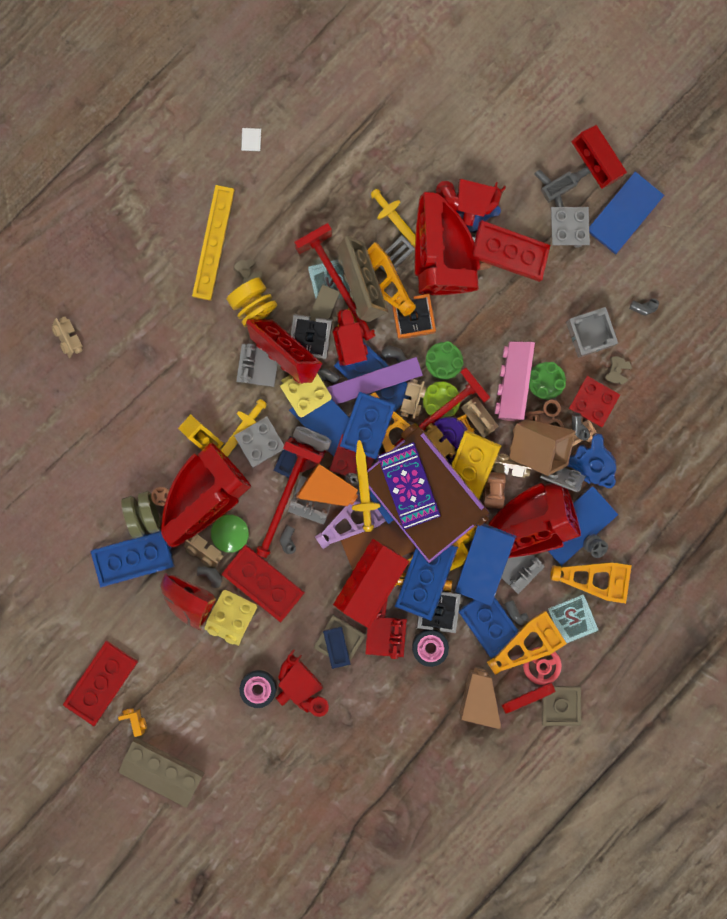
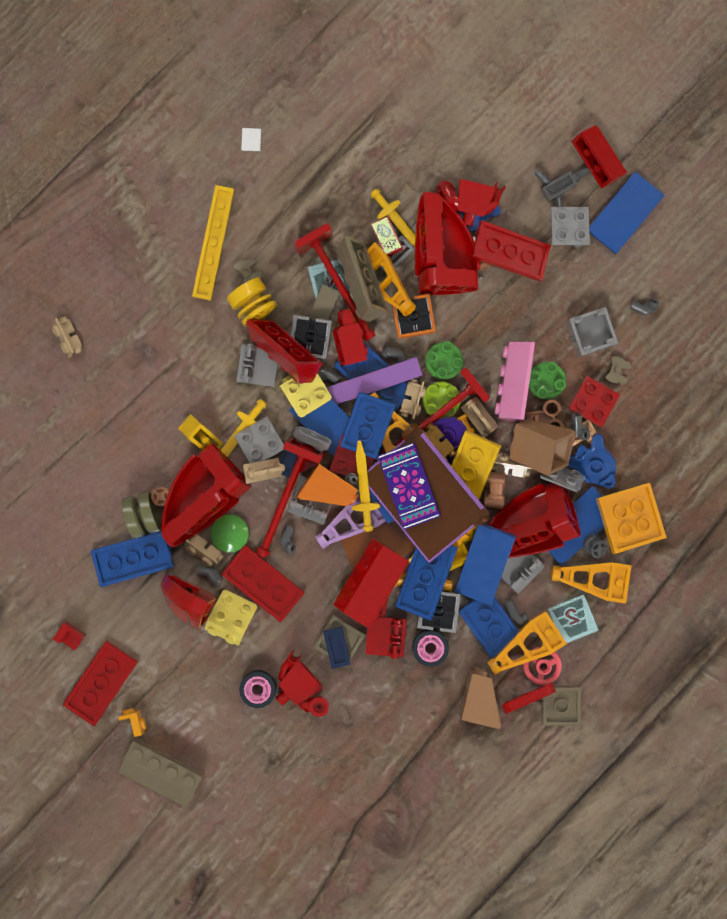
none -> red panel [53,622,86,650]
none -> tan hinge [243,458,285,484]
none -> tile [371,216,403,257]
none -> light orange plate [596,483,667,554]

